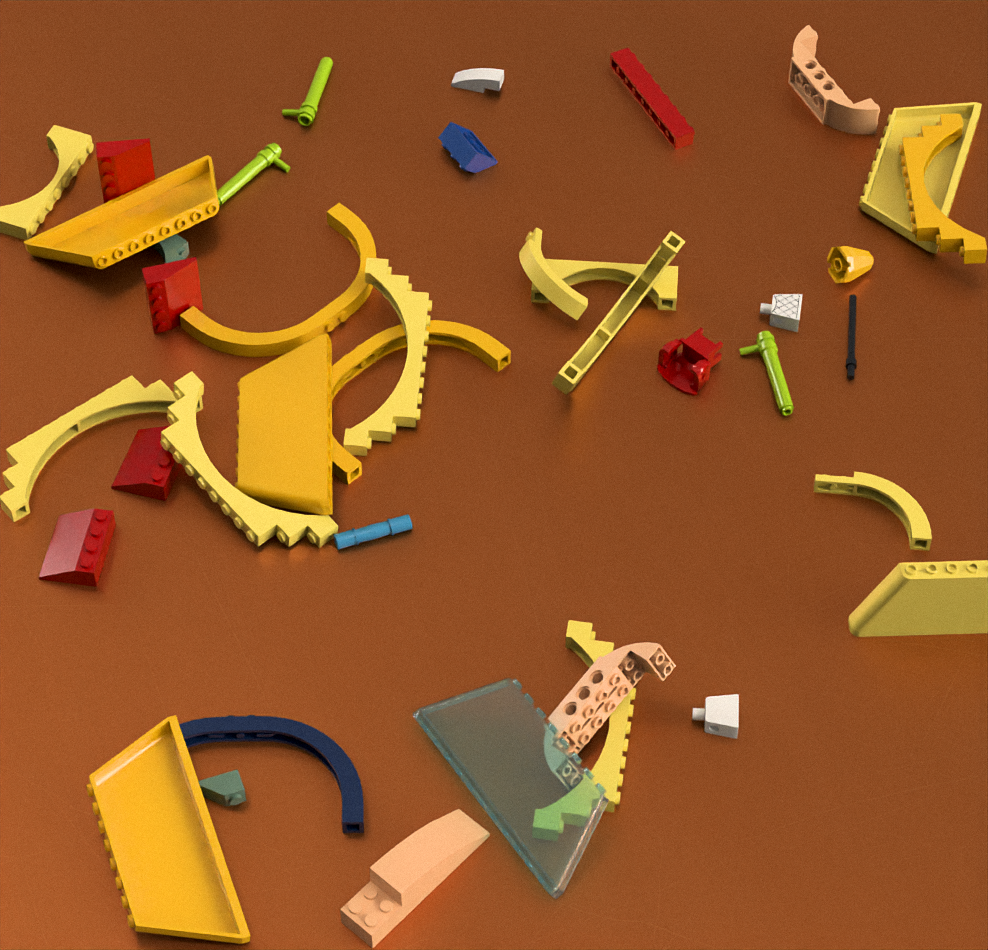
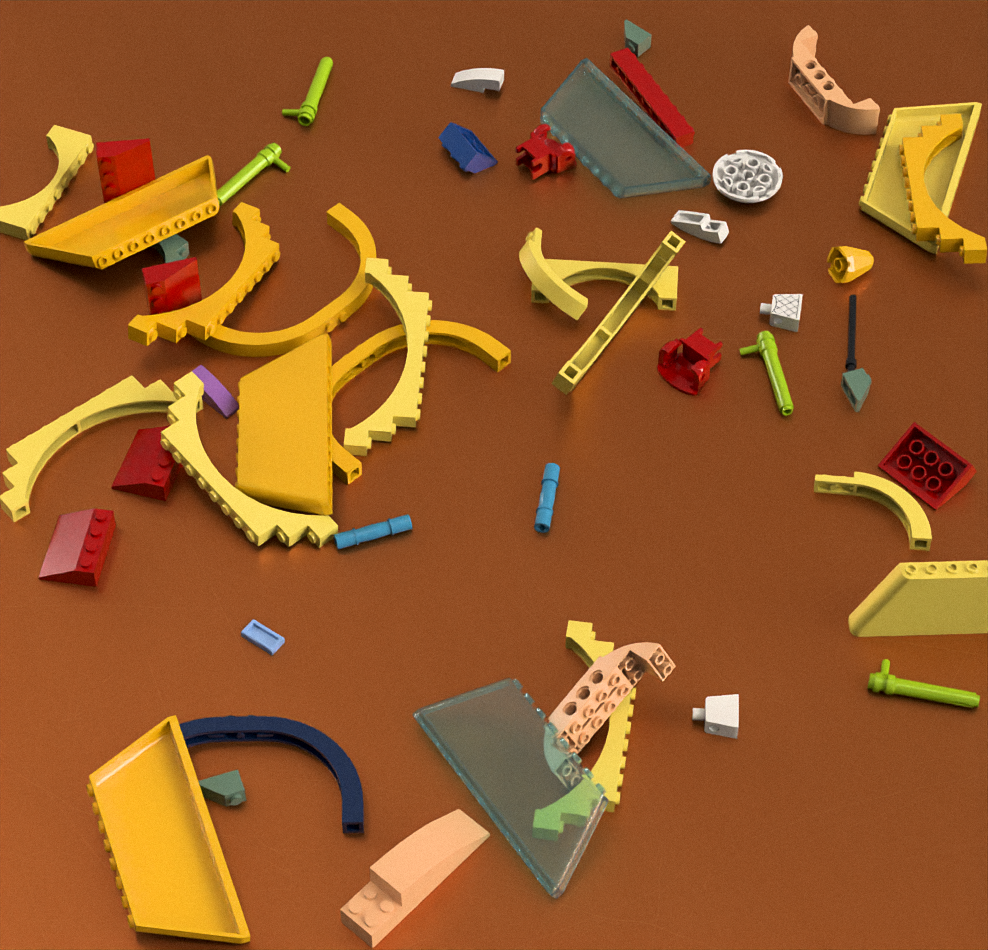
none -> yellow arch [128,202,280,346]
none -> medium lavender slope [192,365,239,419]
none -> light blue tile [241,619,285,655]
none -> red piece [516,124,577,180]
none -> dark azure piece [534,463,560,533]
none -> clear light blue windscreen [540,58,711,199]
none -> sand green slope [624,19,652,57]
none -> white slope [671,210,729,244]
none -> white brick [713,150,783,203]
none -> sand green slope [841,368,872,412]
none -> lime cylinder [868,659,980,709]
none -> red slope [878,422,977,510]

